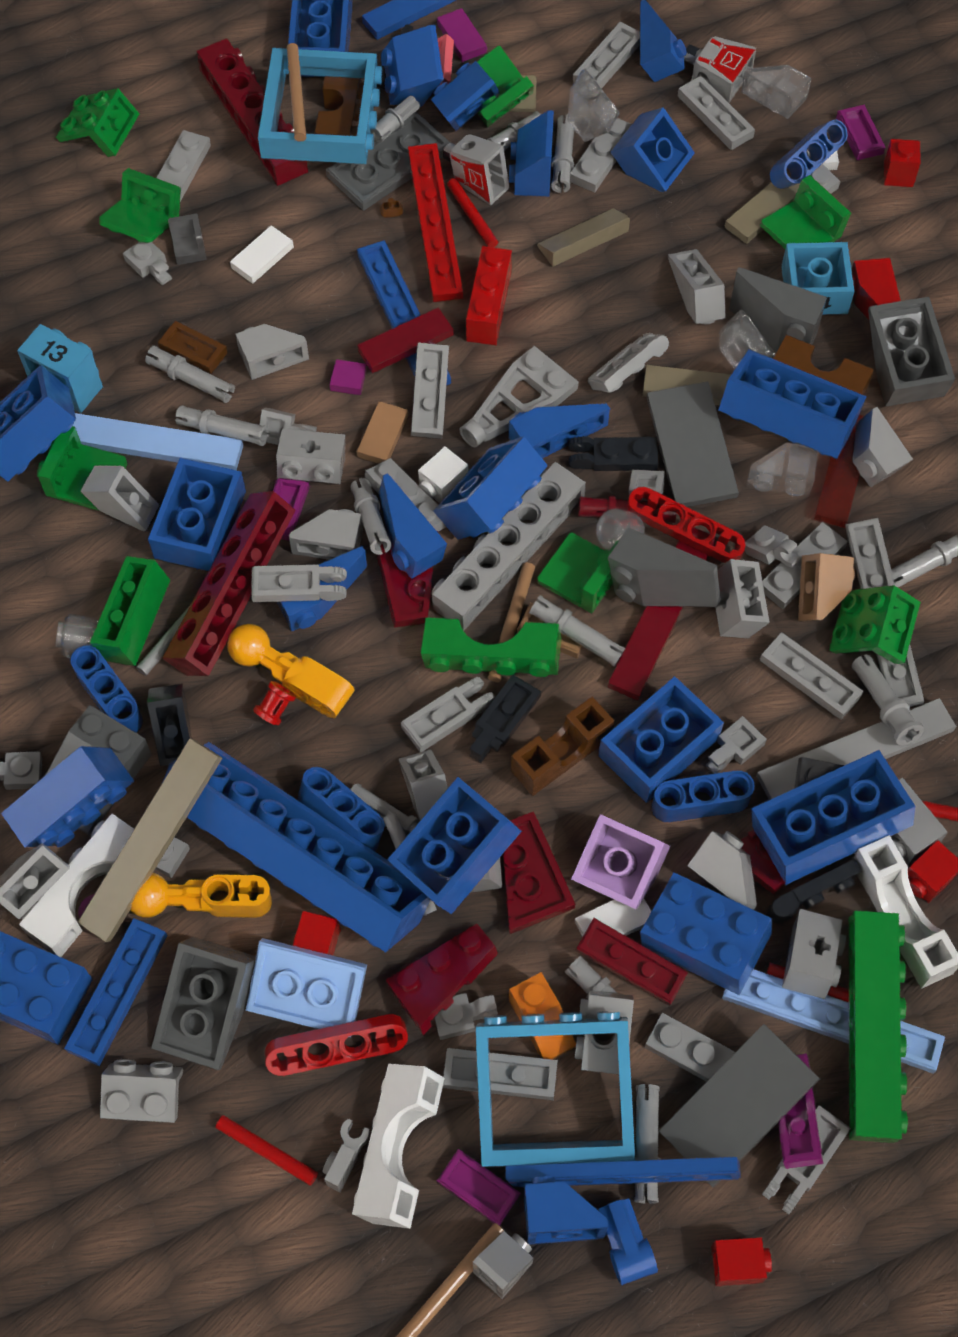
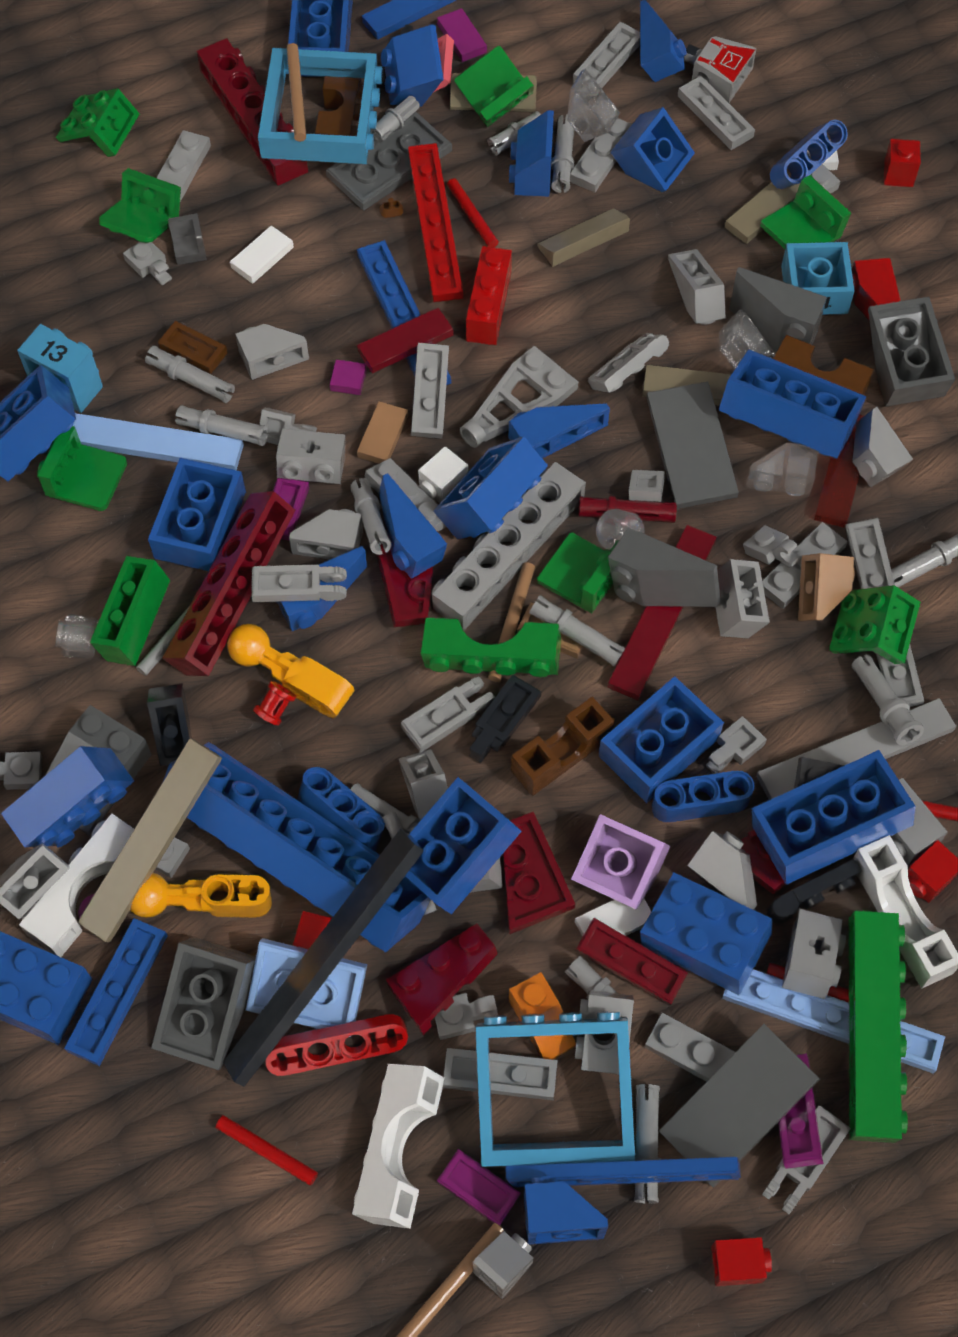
blue beam [71,645,143,733] -> none
light grey slope [81,465,159,531] -> none
light grey bracket [100,1059,183,1123] -> none
light grey plate [322,1119,370,1193] -> none
blue slope [431,61,500,131] -> none
light grey torso [443,134,510,205] -> none
black hinge [568,436,658,471] -> none
blue piece [598,1199,658,1285] -> none
red beam [627,487,746,563] -> none
clear slope [741,65,812,119] -> none
light grey plate [760,632,863,720] -> none
magenta tile [836,105,886,160] -> none
none -> black tile [223,828,424,1087]

